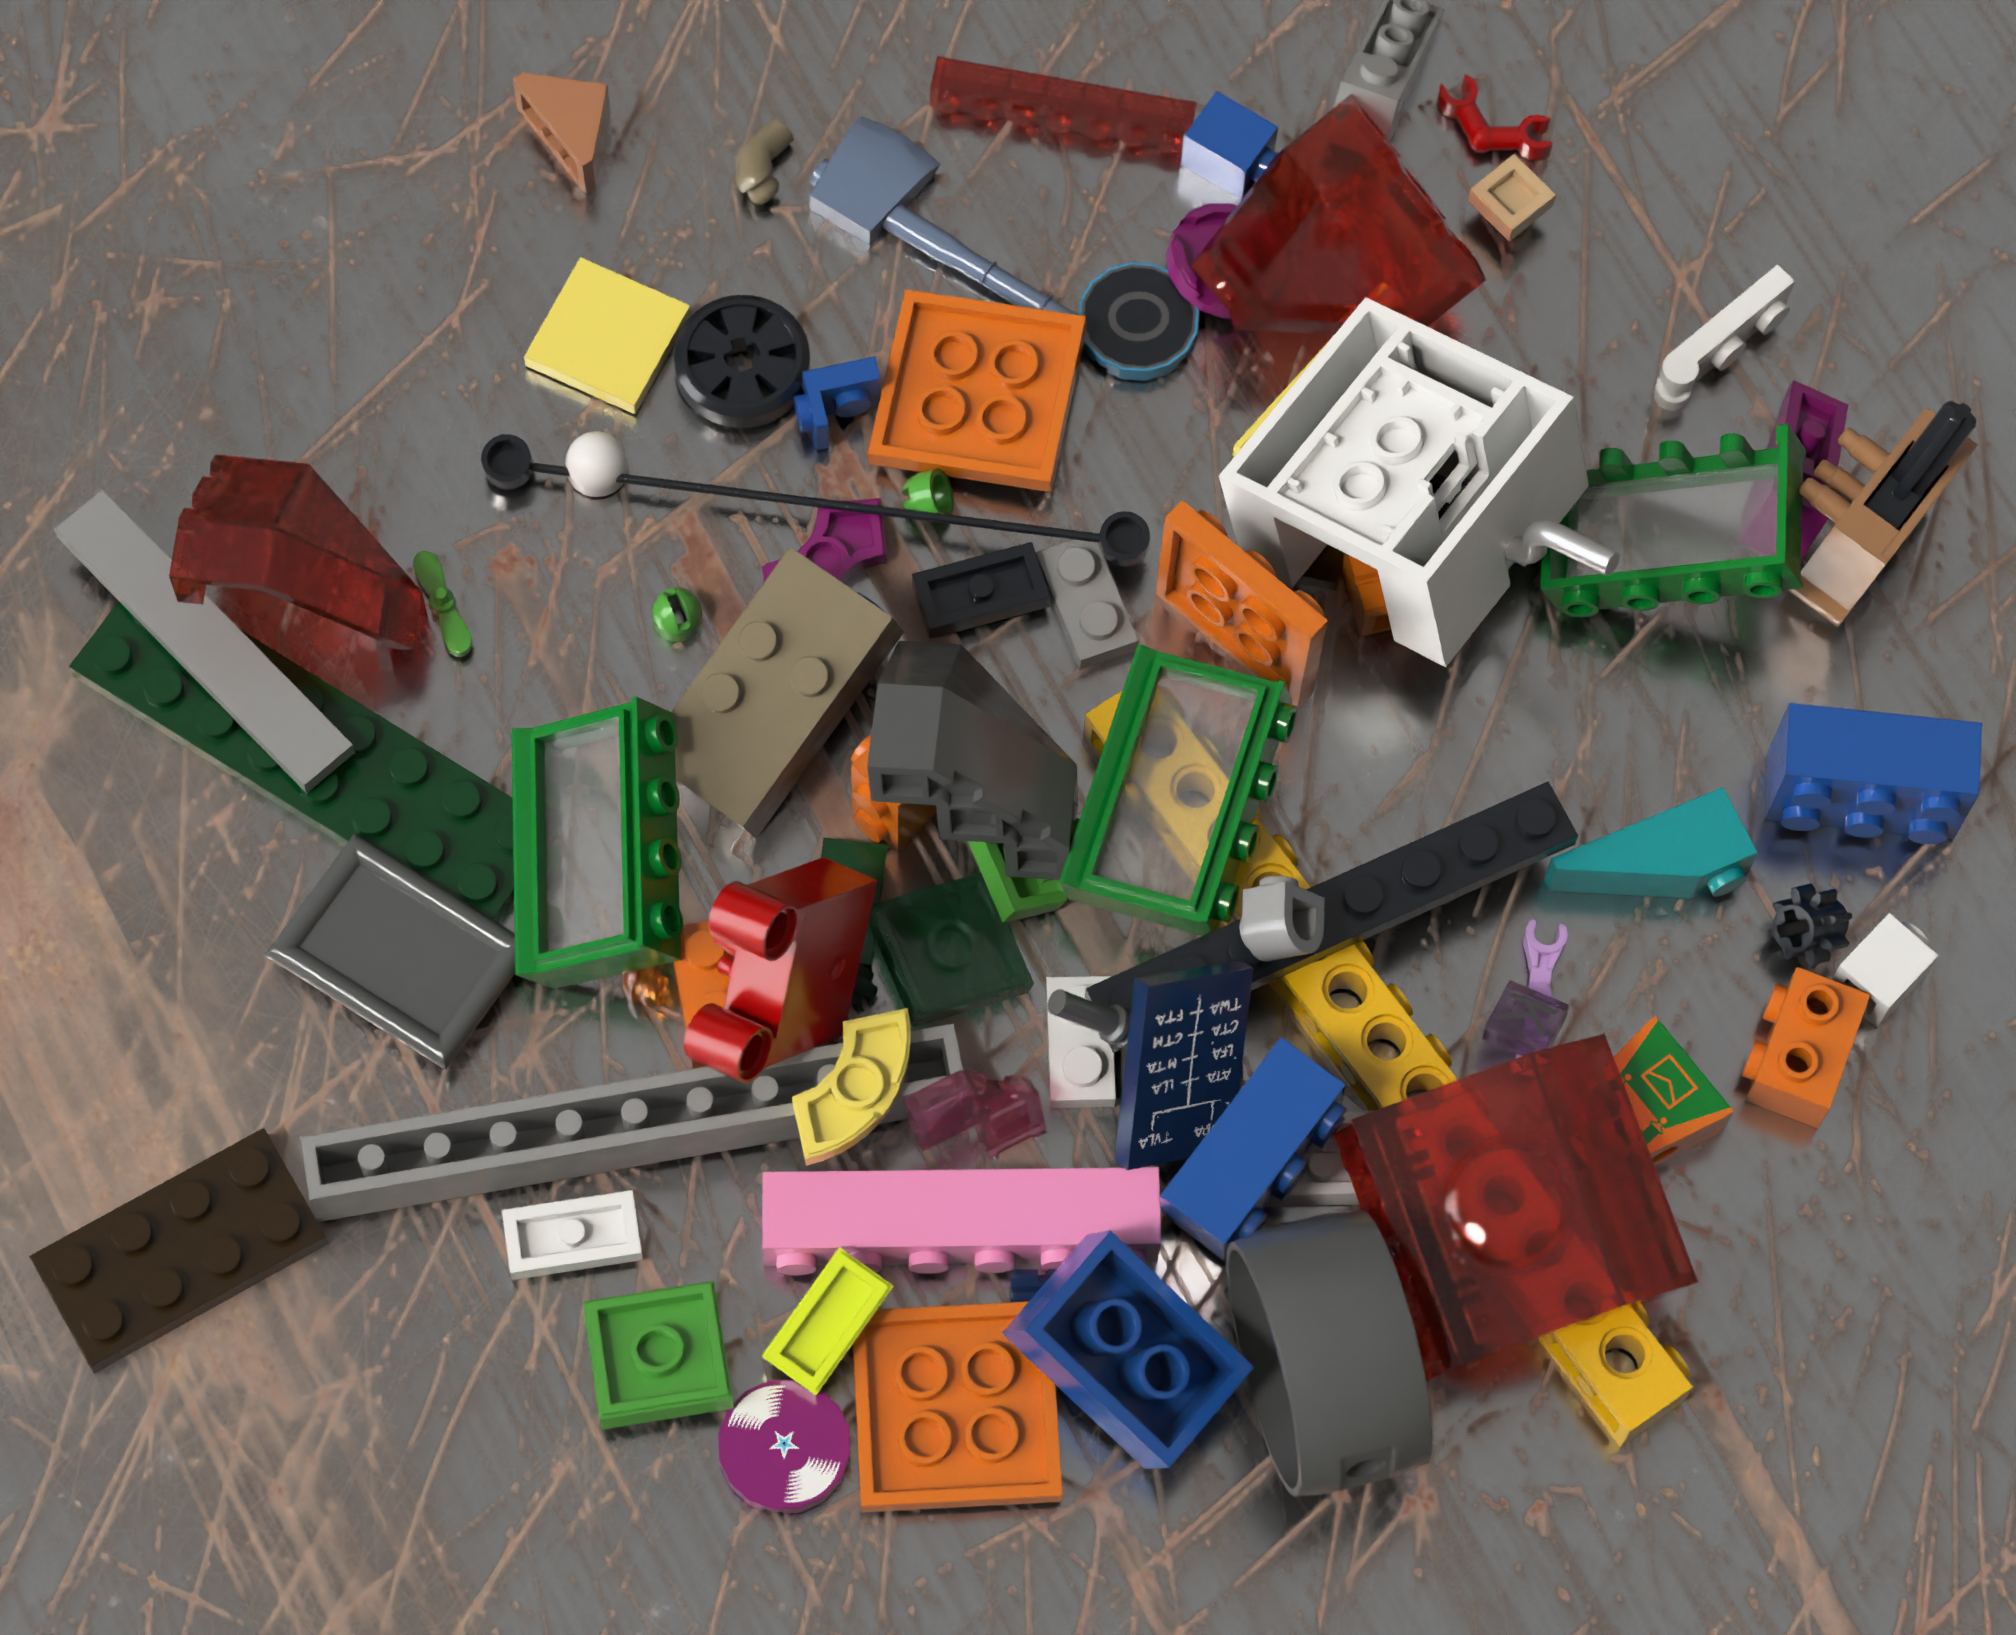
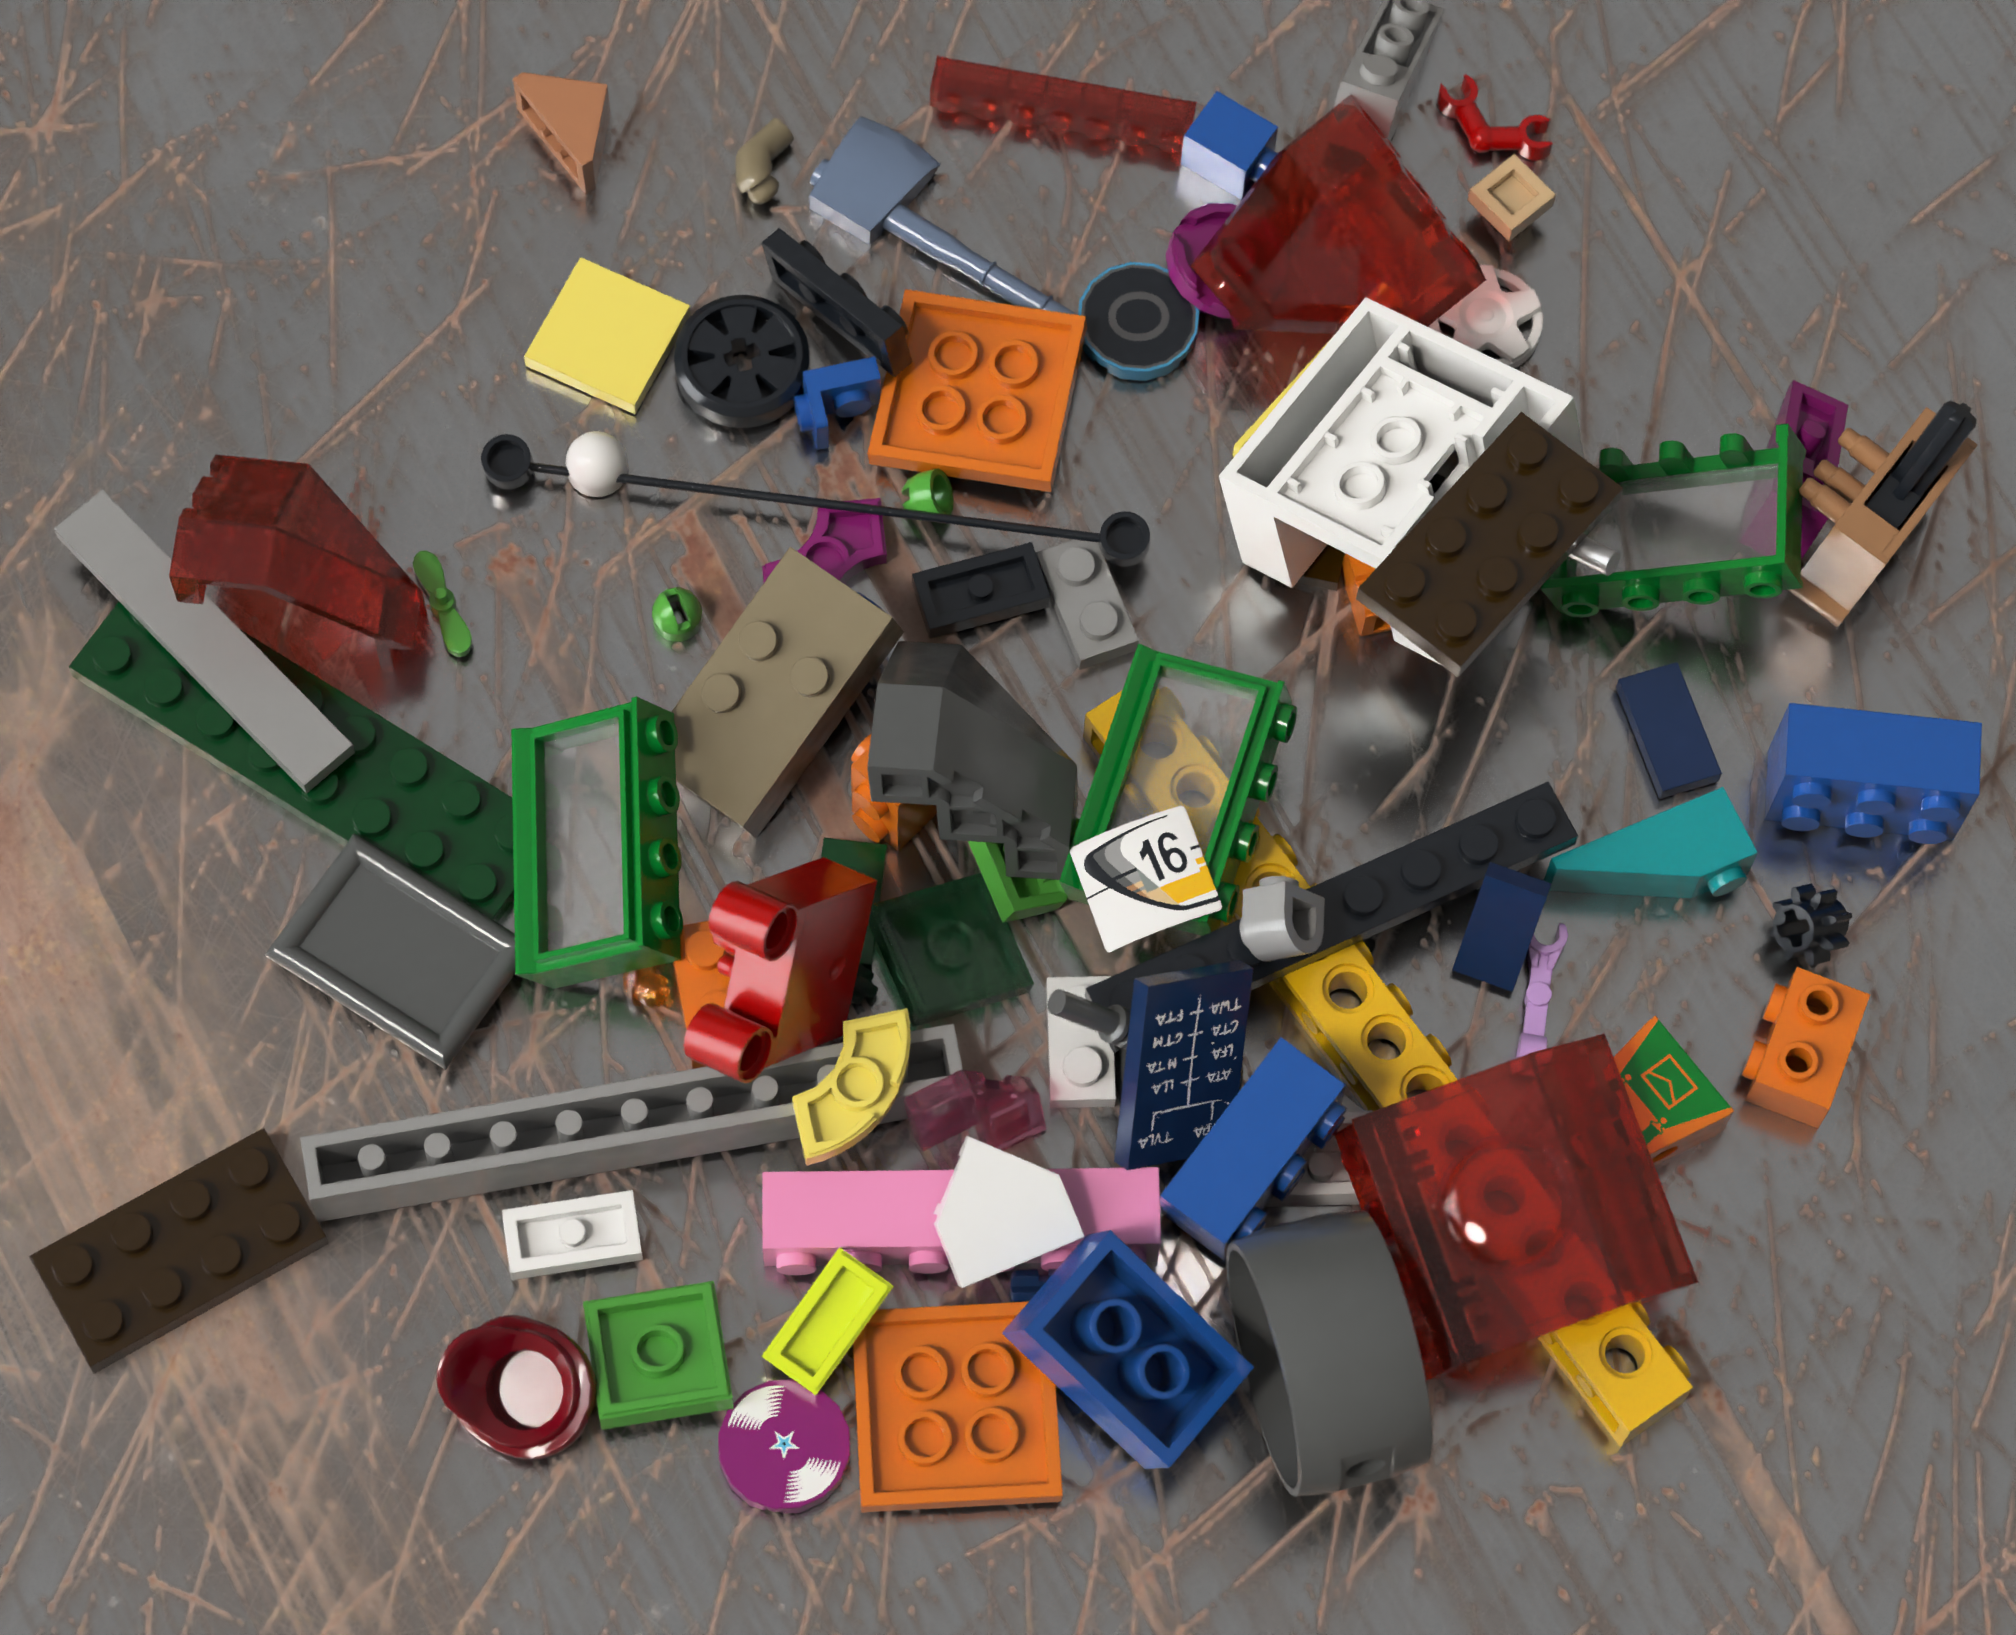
orange plate [1155,500,1328,710] -> none
clear purple tile [1482,980,1569,1064] -> none
white plate [1653,264,1795,411] -> none
white brick [1832,913,1939,1028] -> none
none -> dark red piece [437,1315,597,1460]
none -> black plate [761,228,912,377]
none -> white slope [934,1136,1085,1288]
none -> sticker [1070,806,1222,952]
none -> dark brown plate [1356,412,1623,677]
none -> white wheel [1427,265,1543,368]
none -> dark blue tile [1452,862,1551,992]
none -> dark blue tile [1616,662,1722,799]

